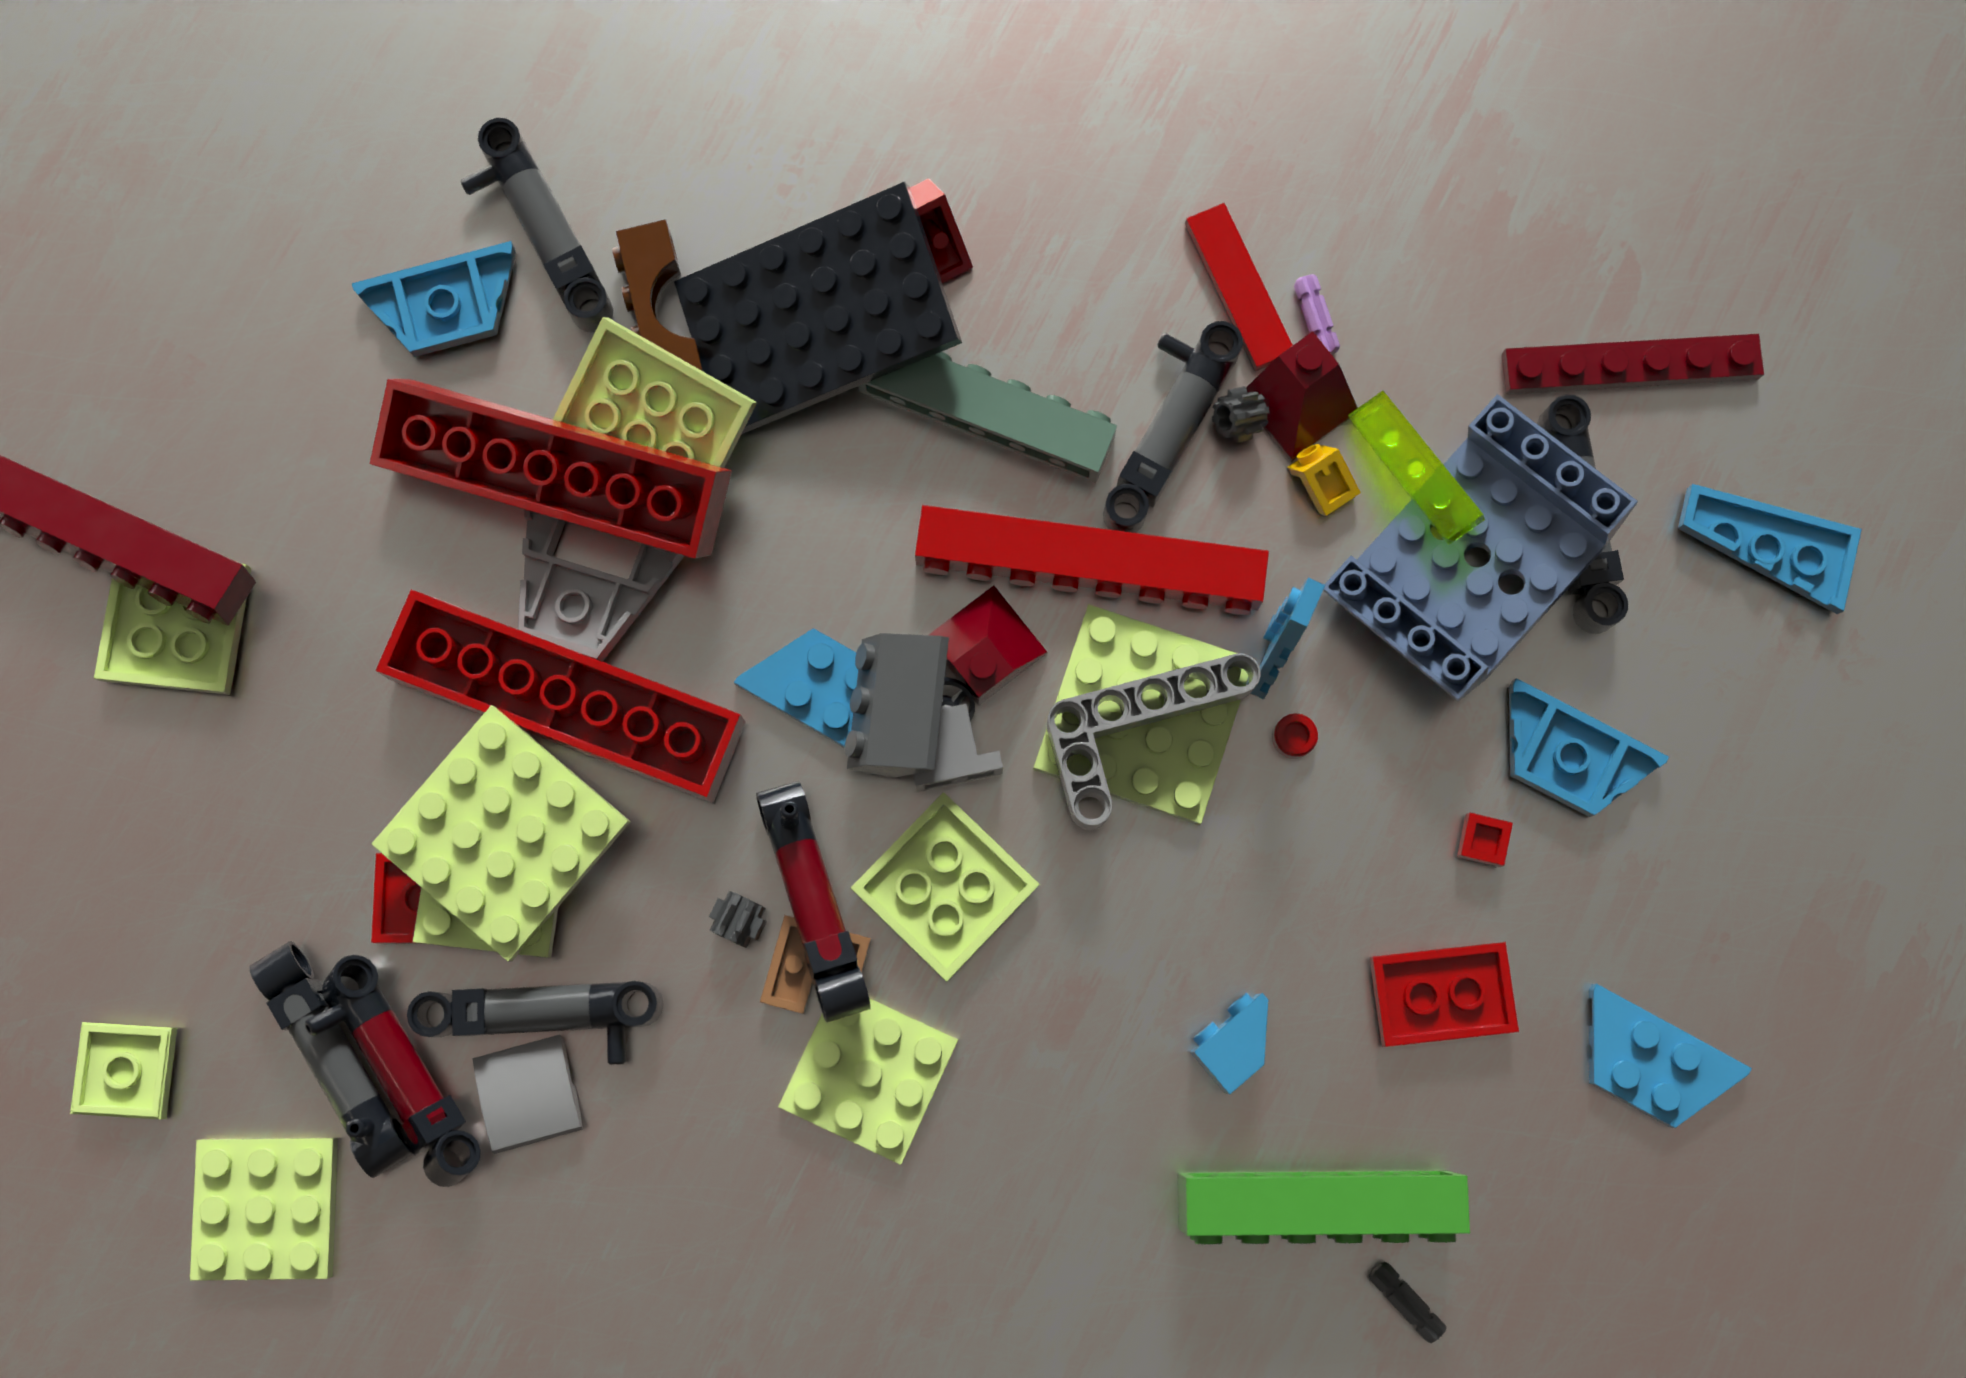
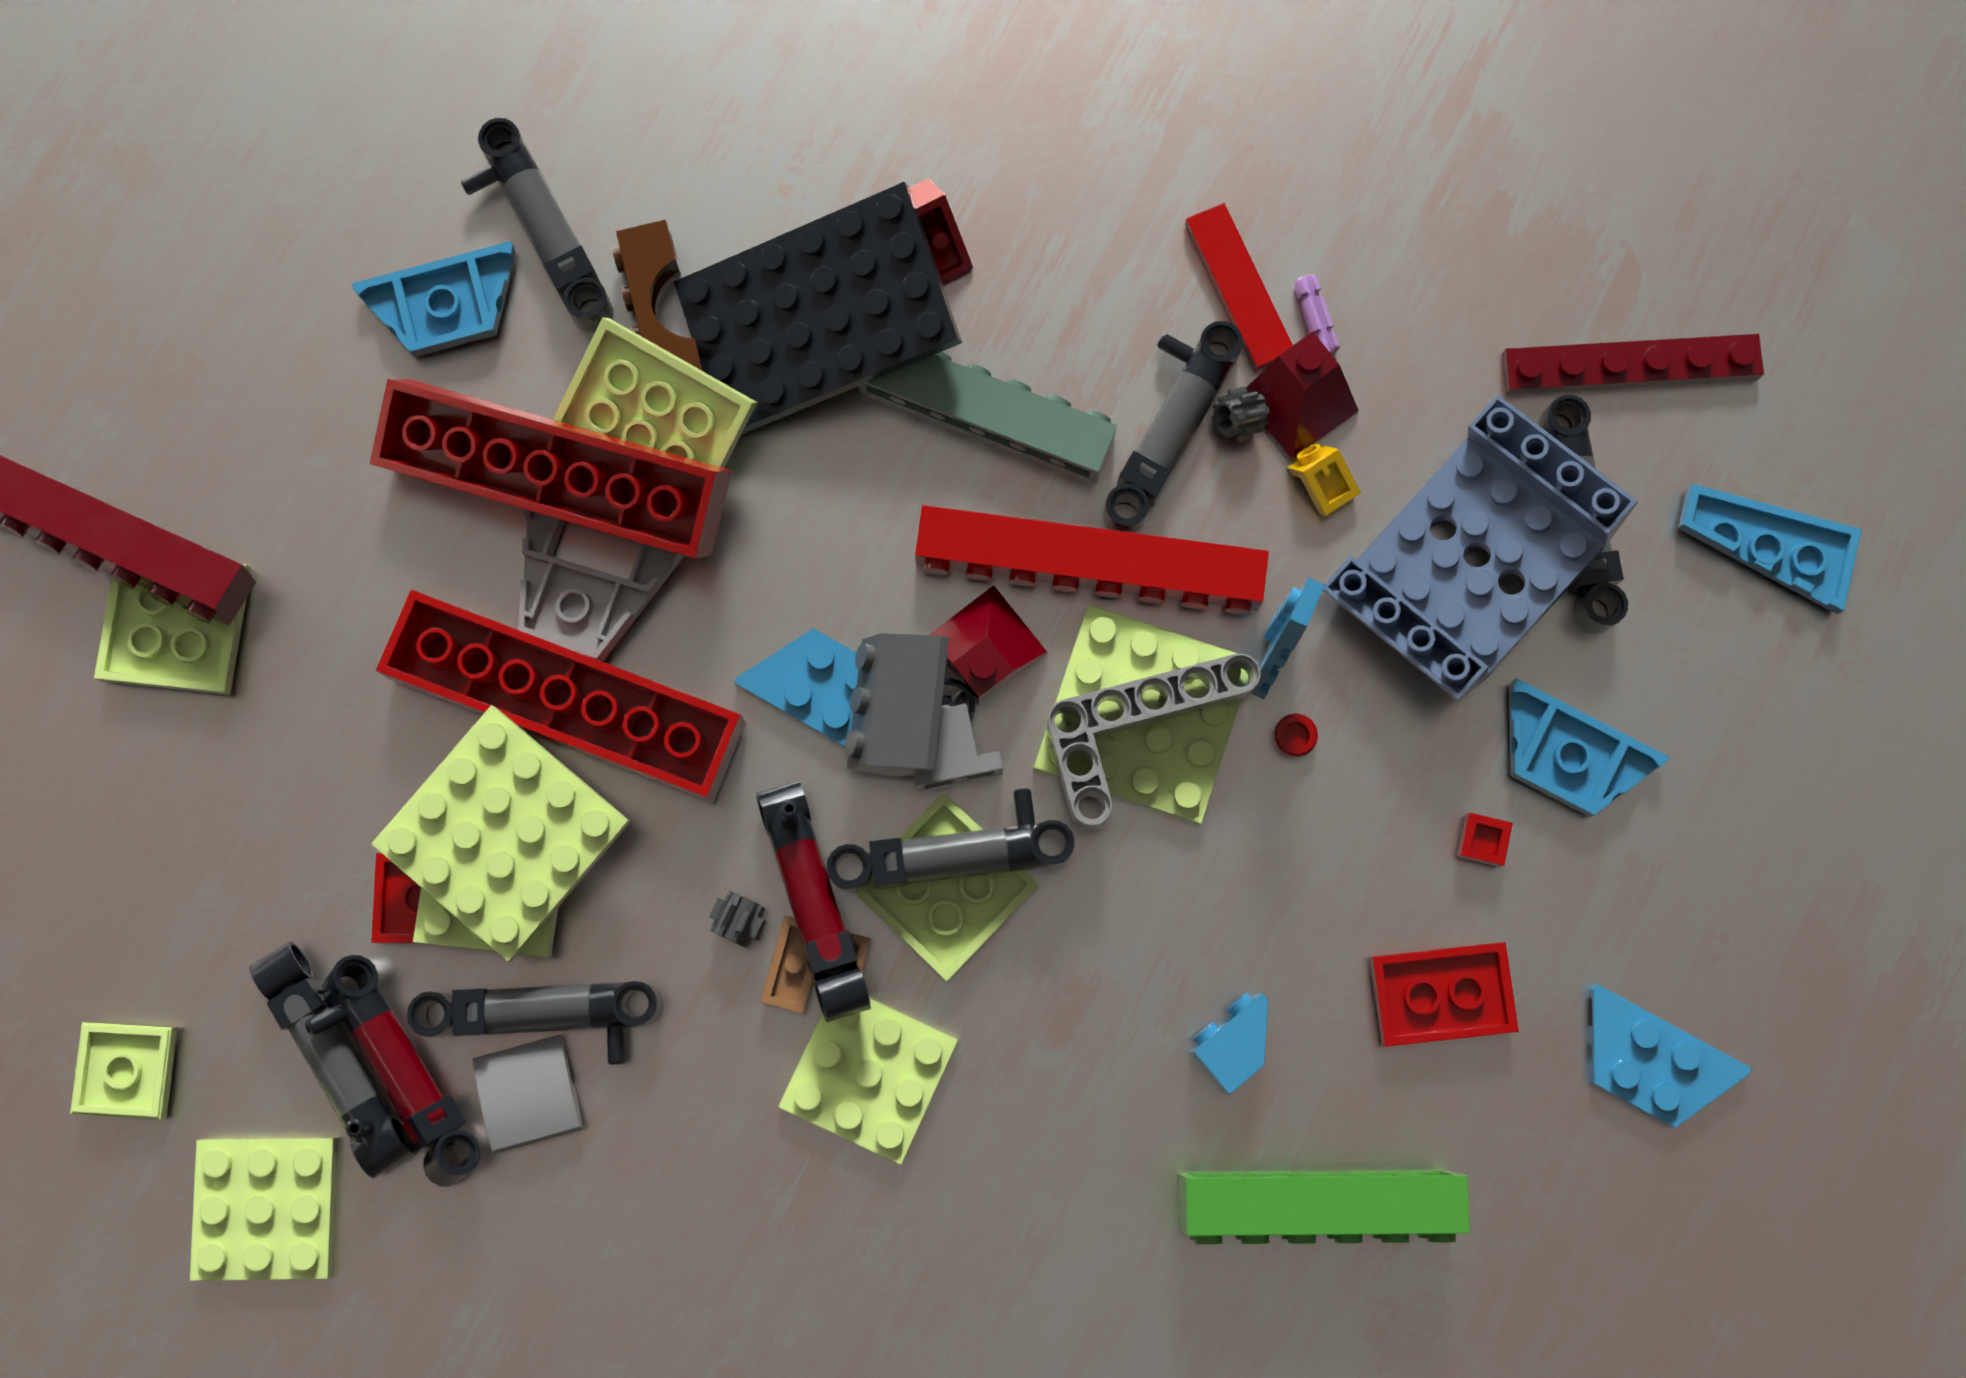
clear neon green tile [1348,390,1485,545] -> none
dark grey axle [1369,1262,1447,1344] -> none
none -> piece [826,788,1075,892]

